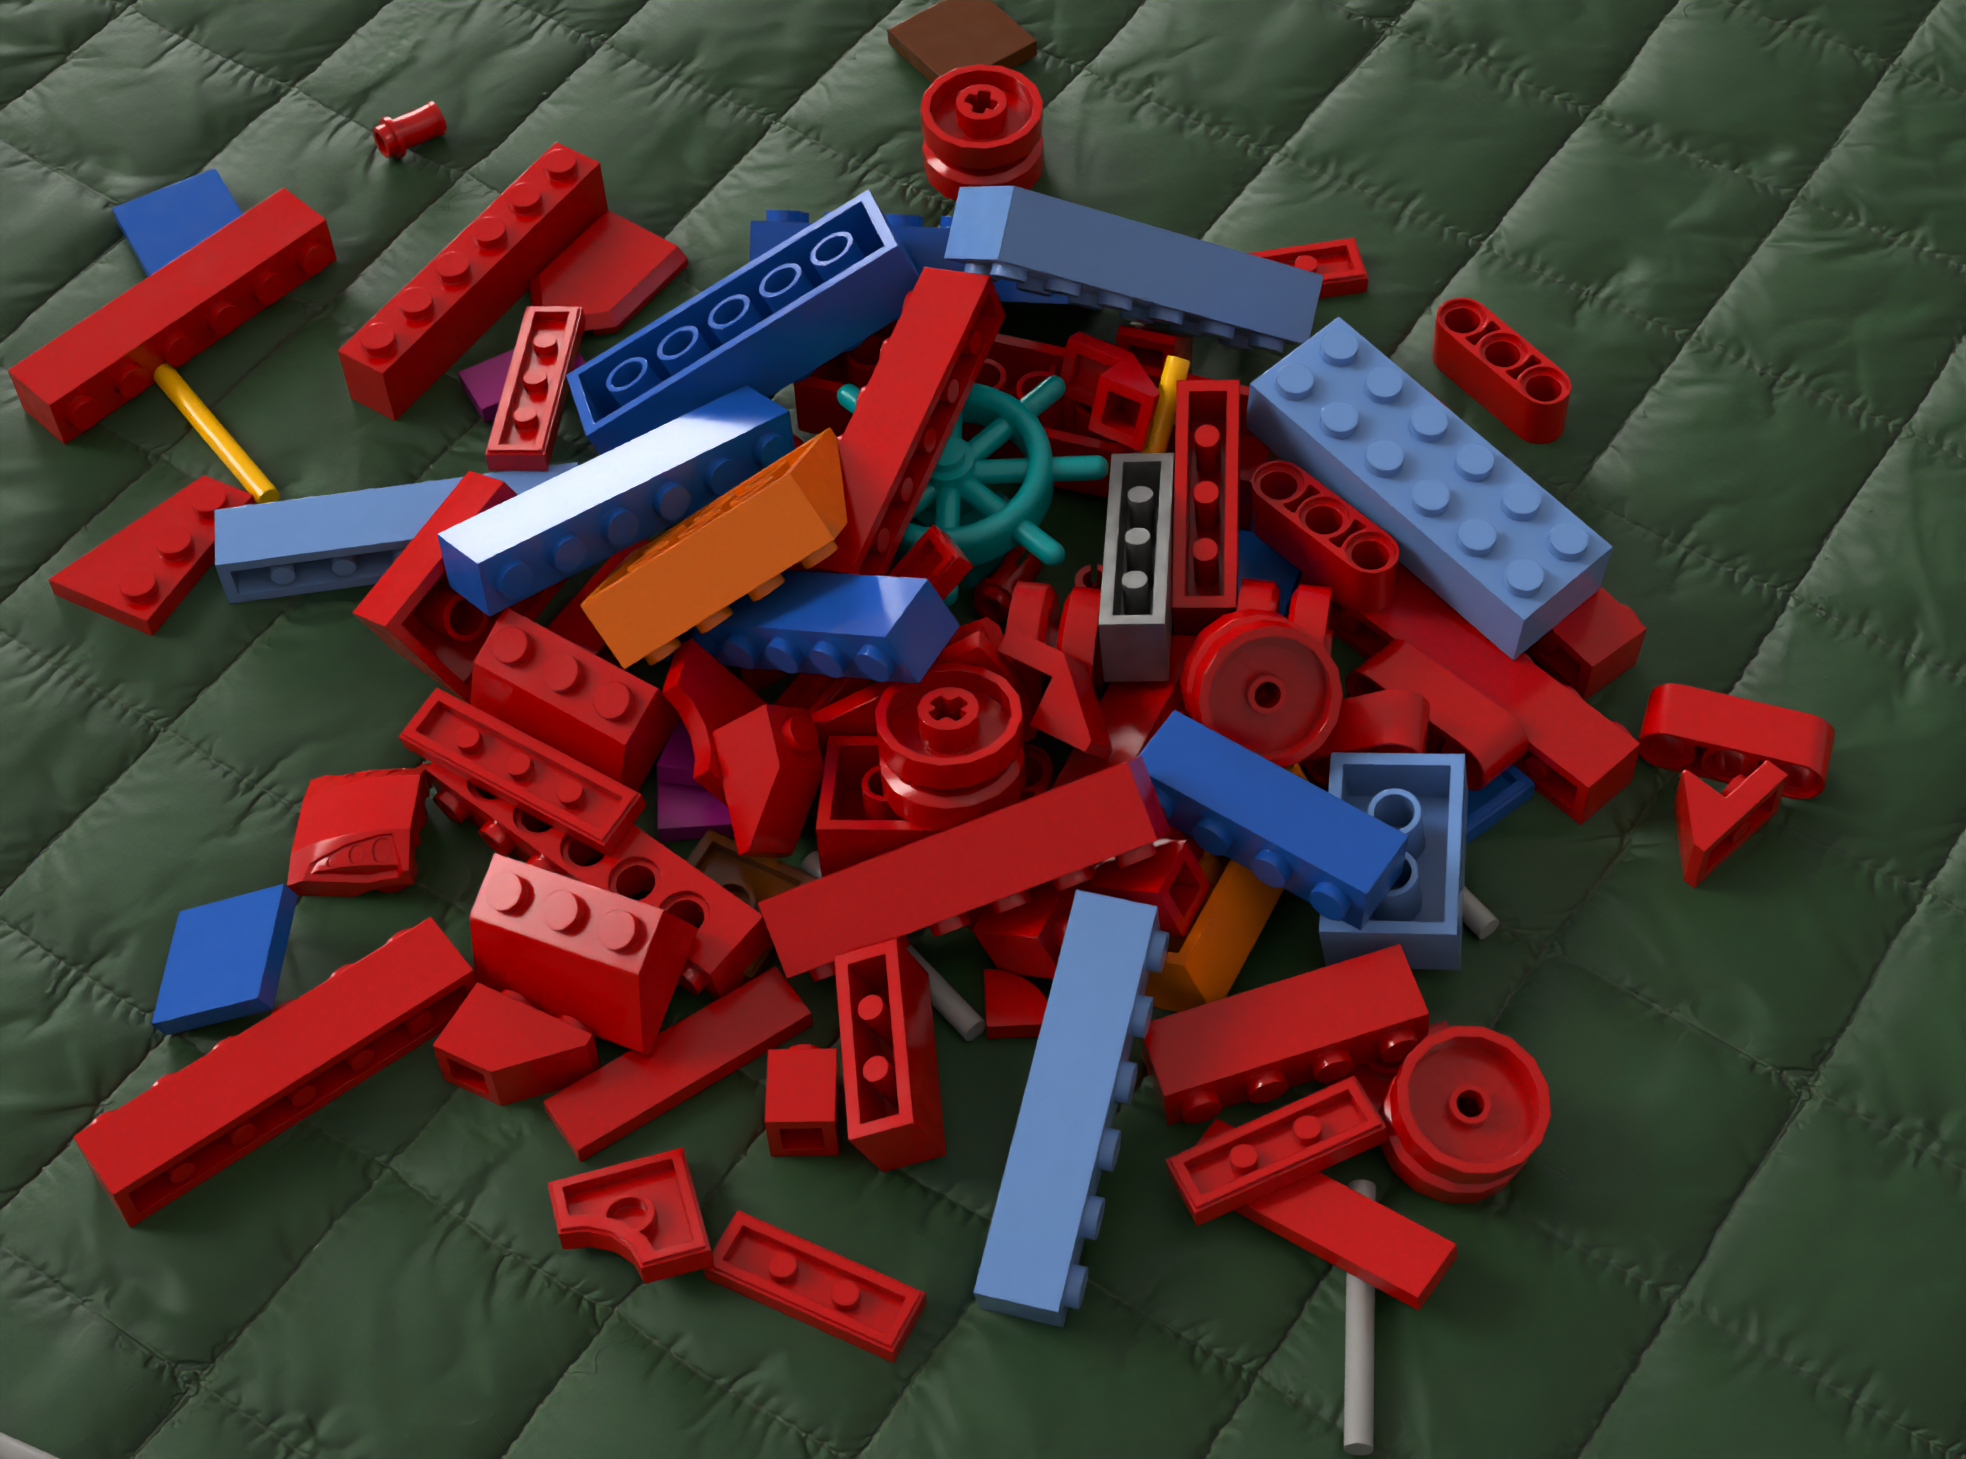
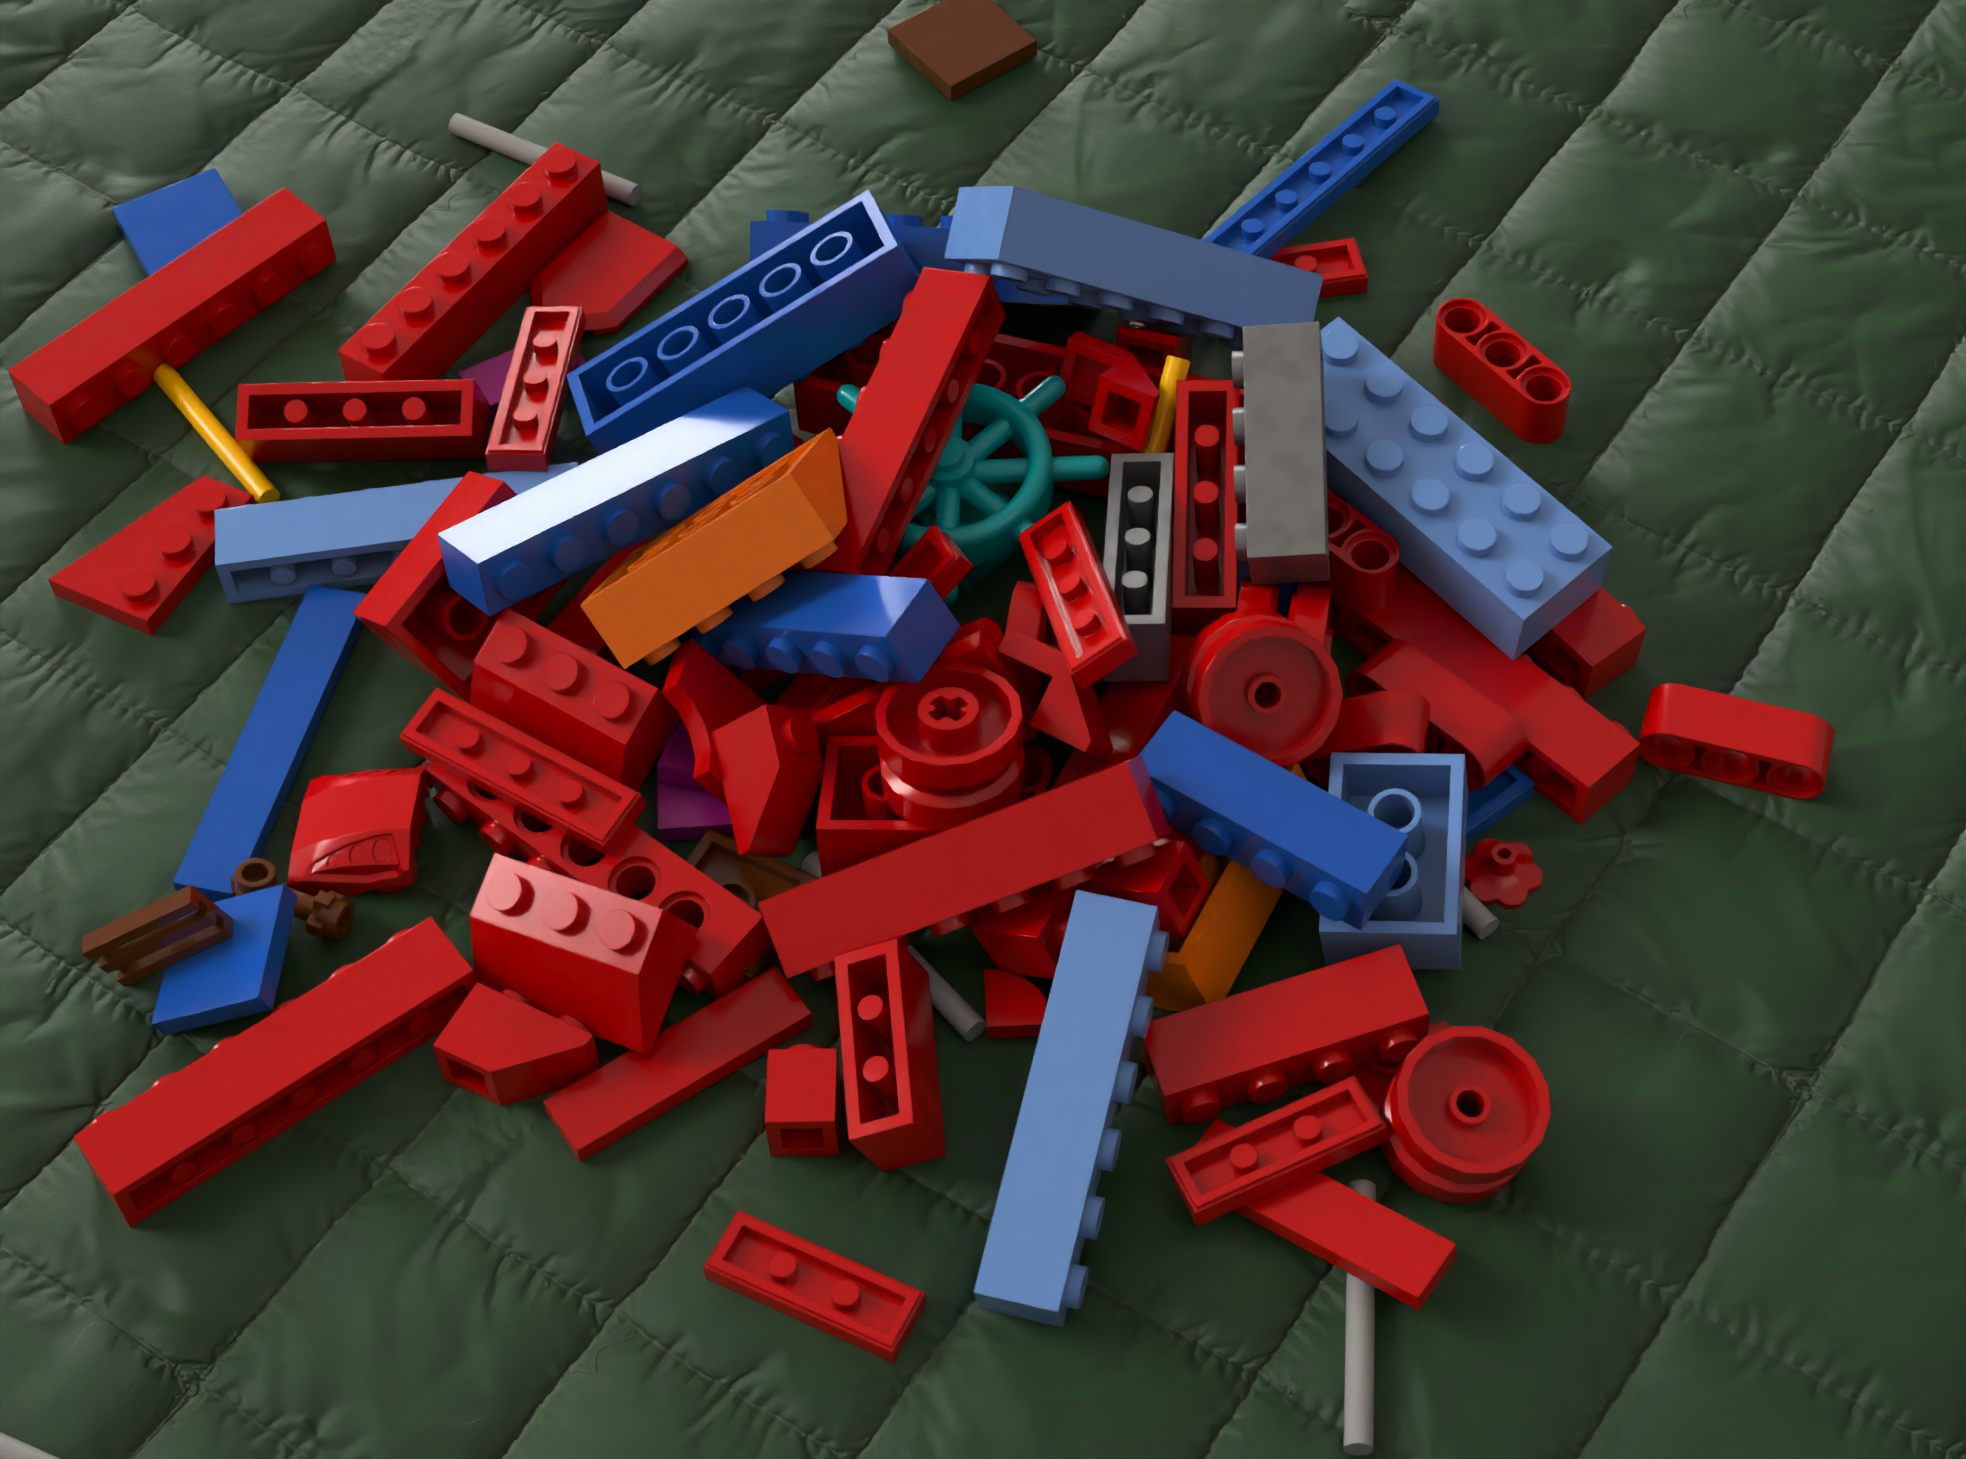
red pin [373,101,447,159] -> none
red tile [547,1147,714,1284] -> none
red wheel [920,64,1044,201] -> none
red pin [974,546,1042,623] -> none
red slope [1674,760,1788,888] -> none
none -> reddish brown tile [81,885,233,987]
none -> blue tile [172,584,367,902]
none -> reddish brown bar [230,858,355,940]
none -> red brick [235,379,490,464]
none -> light grey bar [448,113,642,206]
none -> red tile [1018,501,1139,690]
none -> blue tile [1203,79,1440,259]
none -> flat silver brick [1232,321,1330,585]
none -> red plant [1465,838,1543,910]

